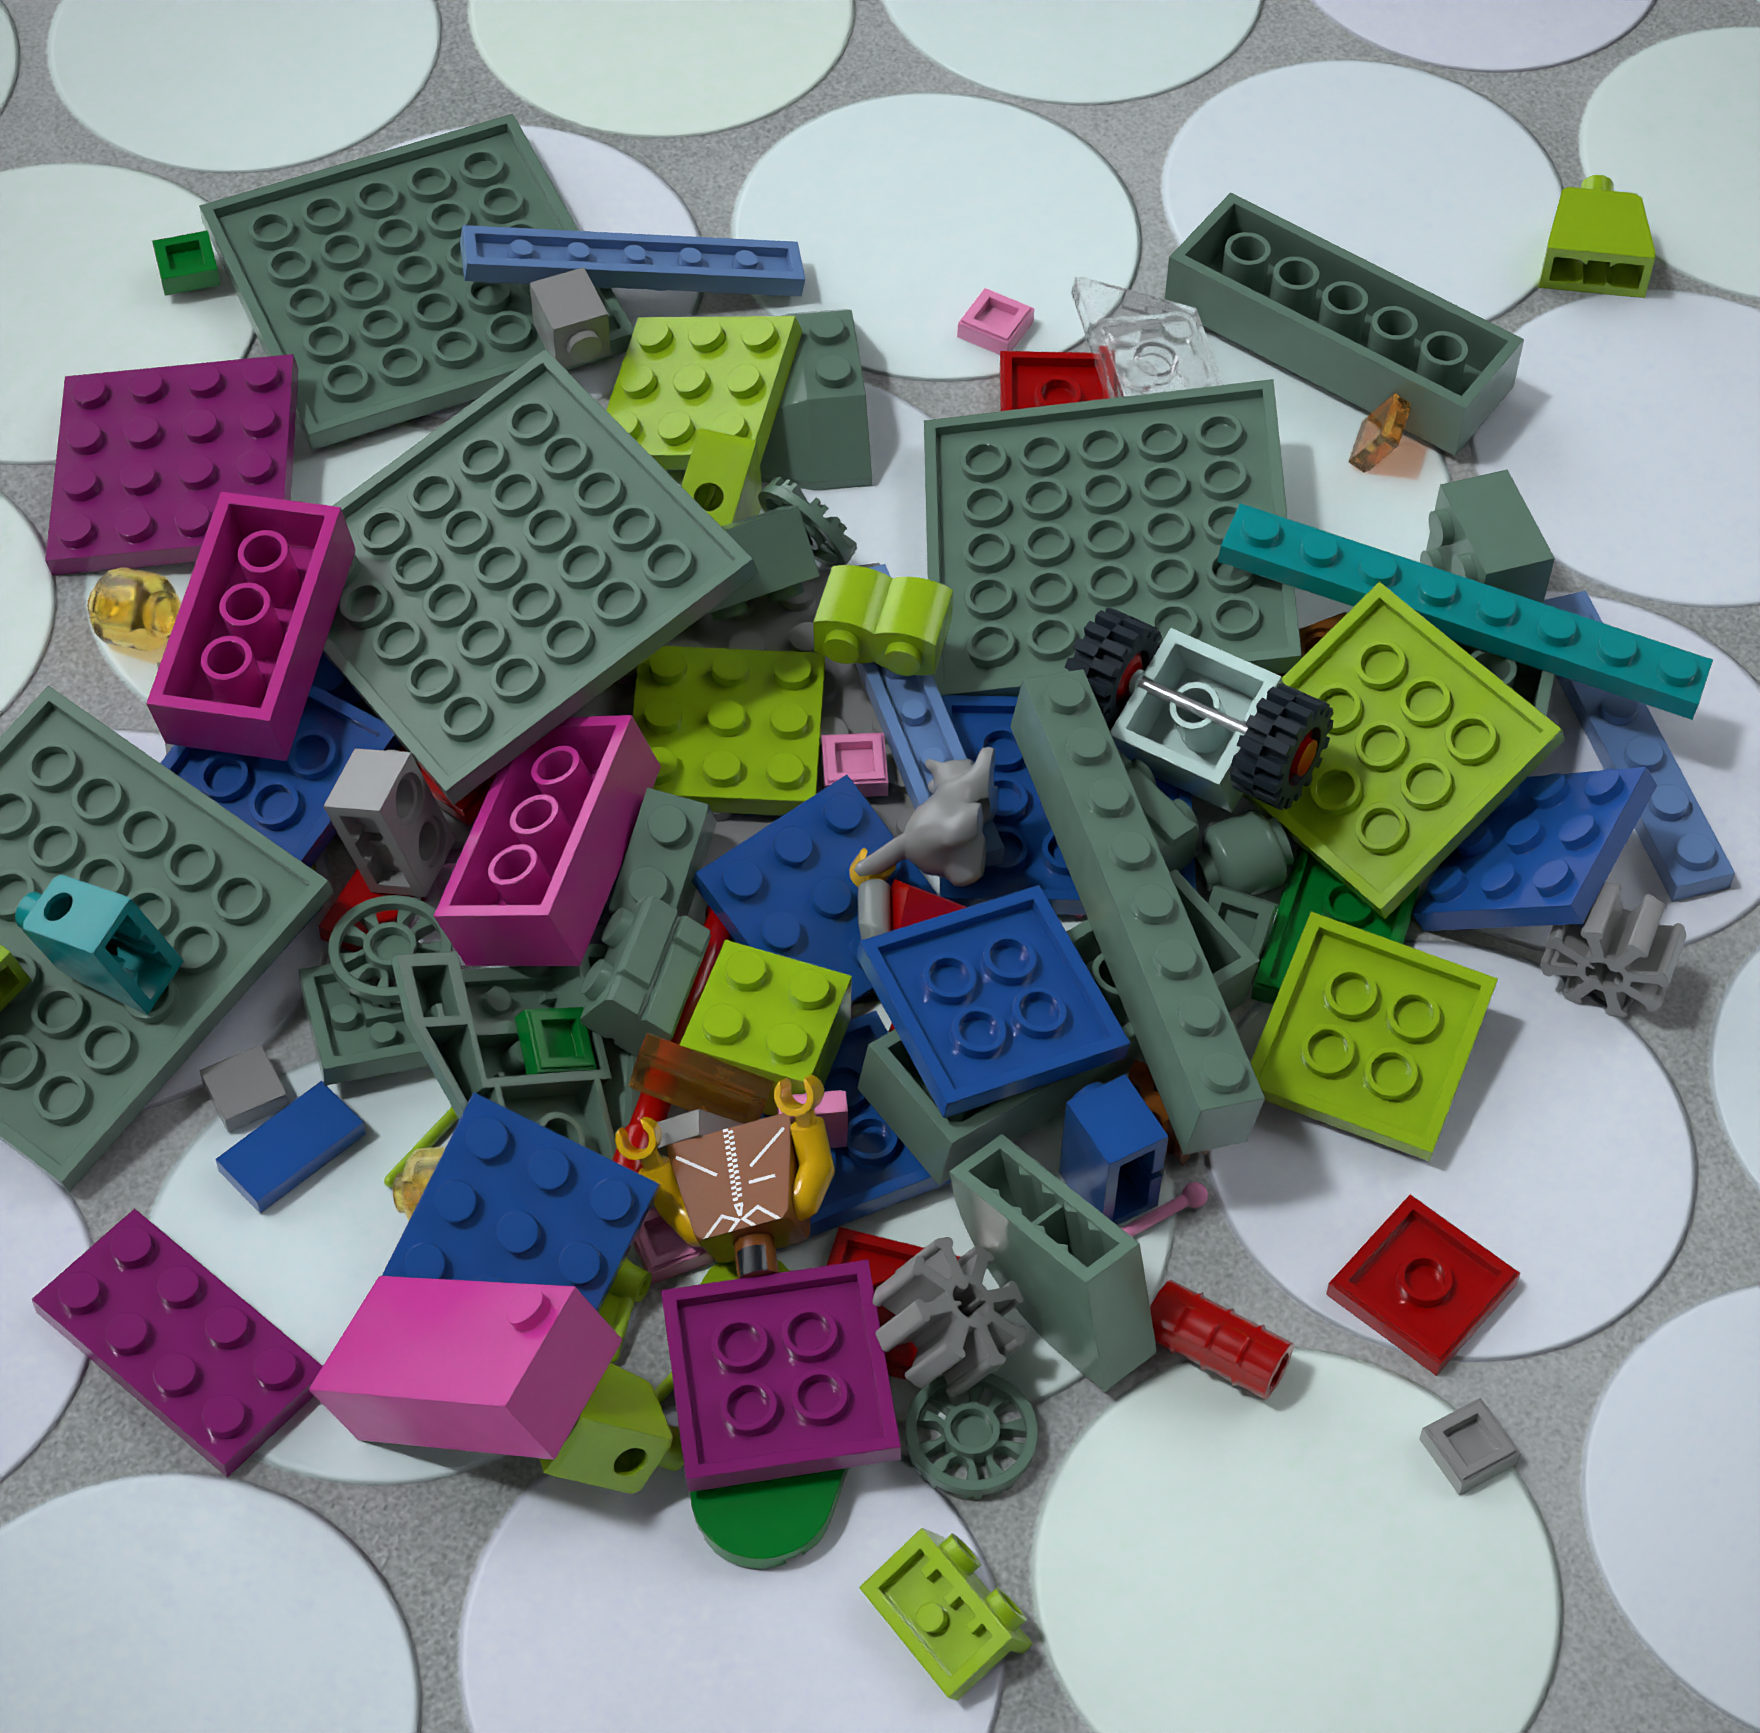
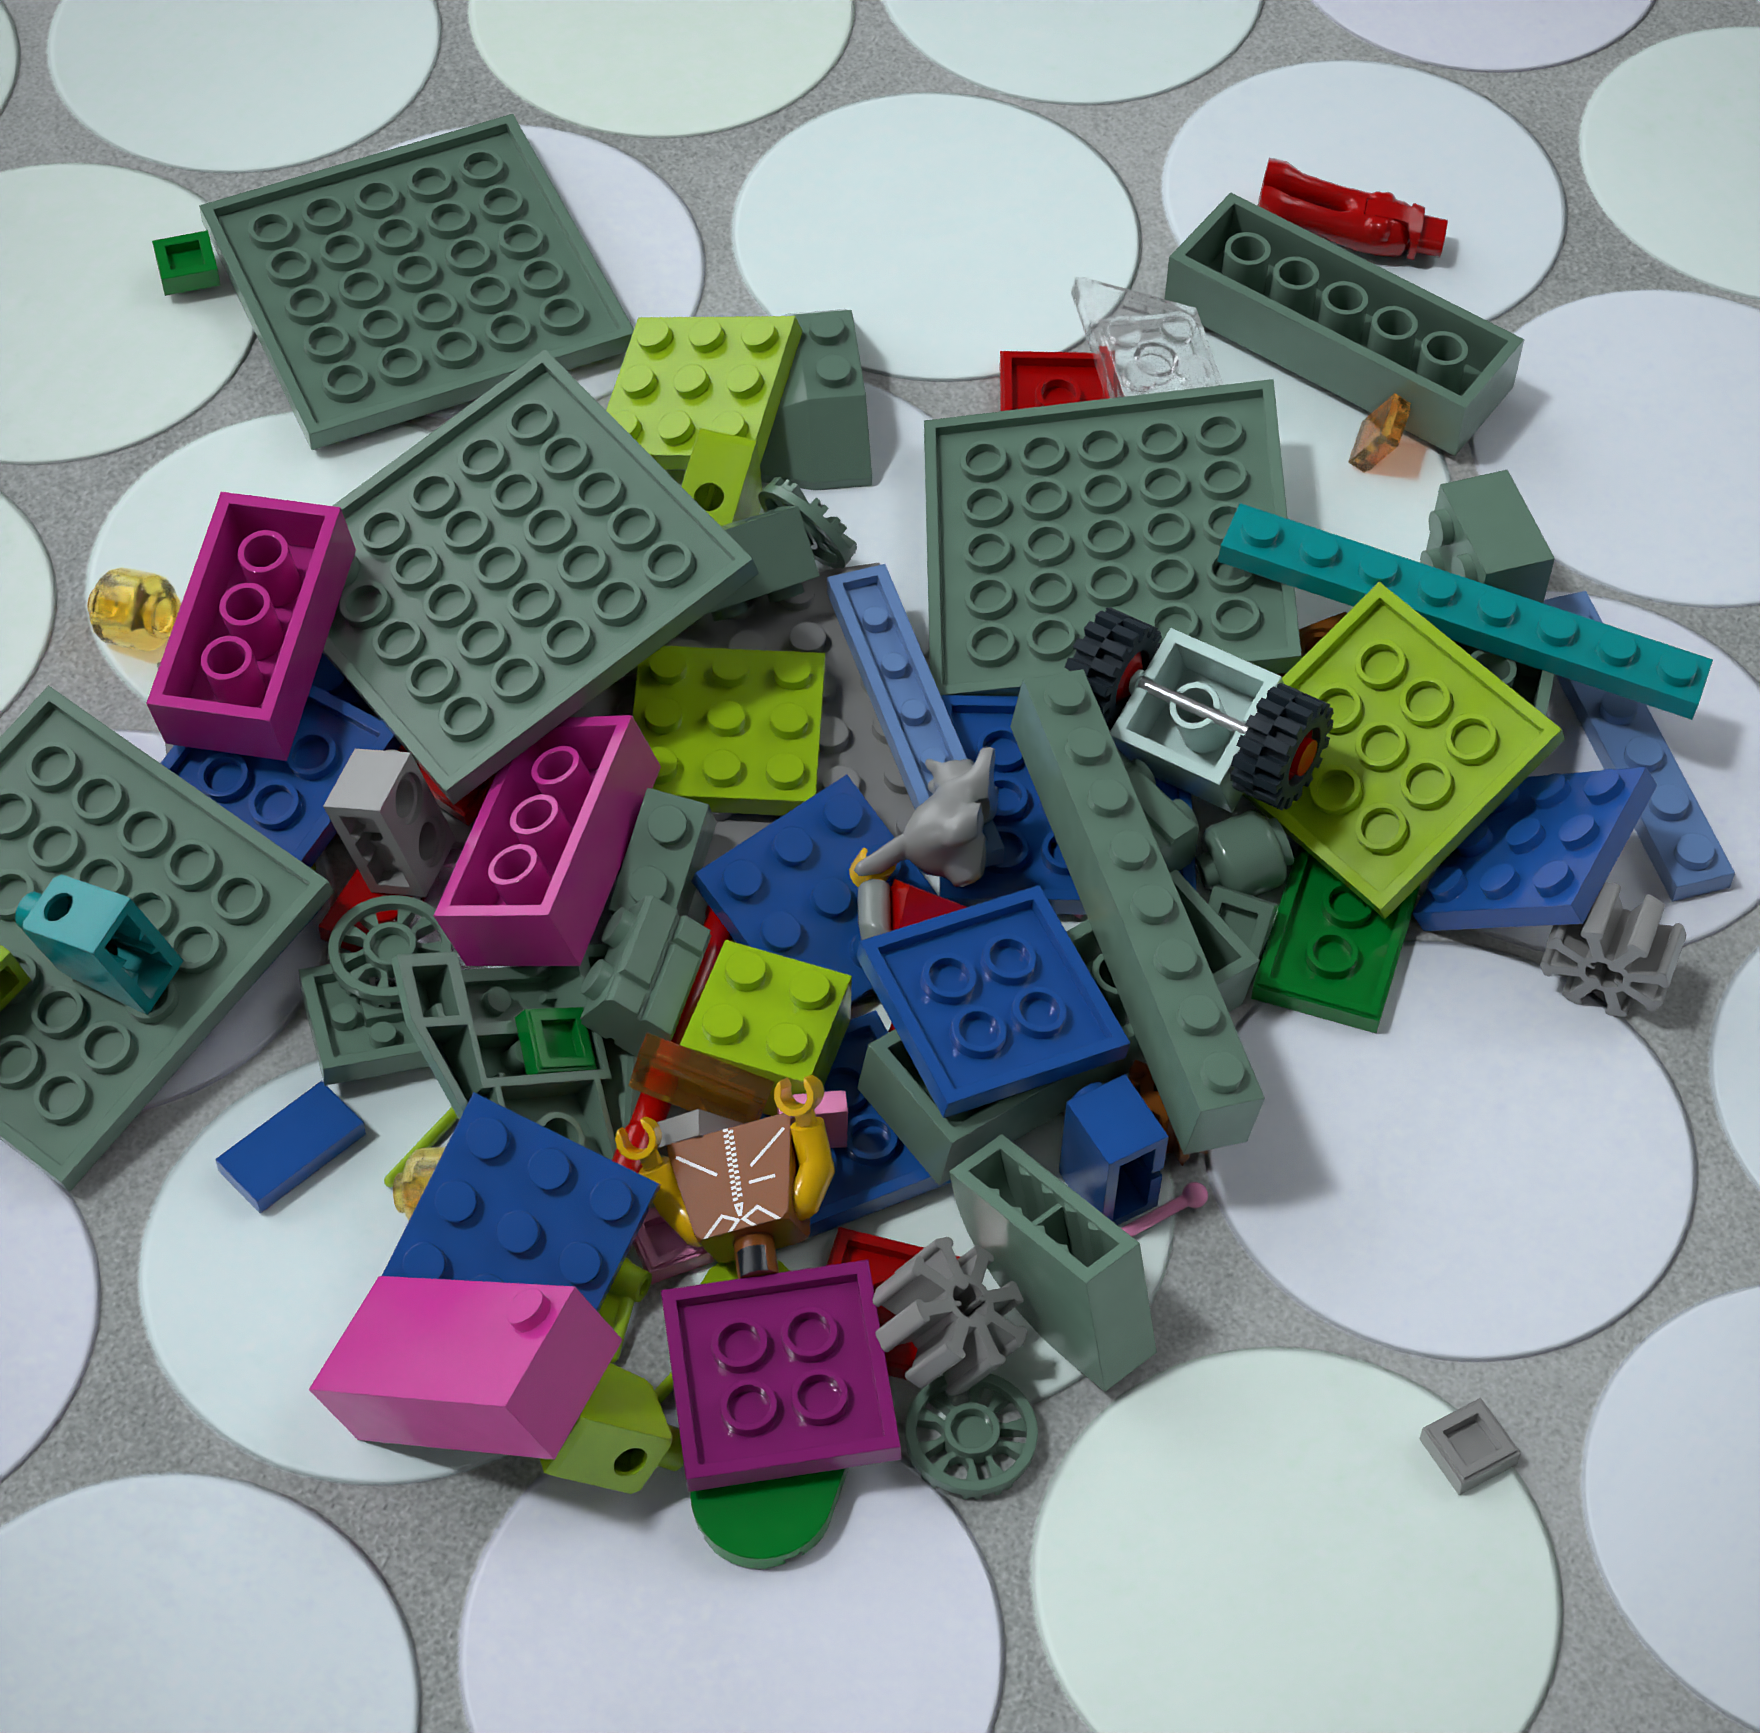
magenta plate [31,1208,323,1478] -> none
magenta plate [45,354,299,575] -> none
light grey tile [199,1044,289,1132] -> none
medium blue plate [460,225,806,296] -> none
light grey brick [530,267,611,368] -> none
lime brick [813,565,953,676] -> none
bright pink tile [821,732,888,797] -> none
lime bracket [859,1528,1033,1701] -> none
bright pink tile [957,288,1035,355] -> none
red axle [1150,1280,1294,1399] -> none
lime plate [1250,912,1498,1162] -> none
red tile [1326,1194,1521,1376] -> none
lime torso [1538,175,1655,298] -> none
none -> red piece [1257,157,1448,260]

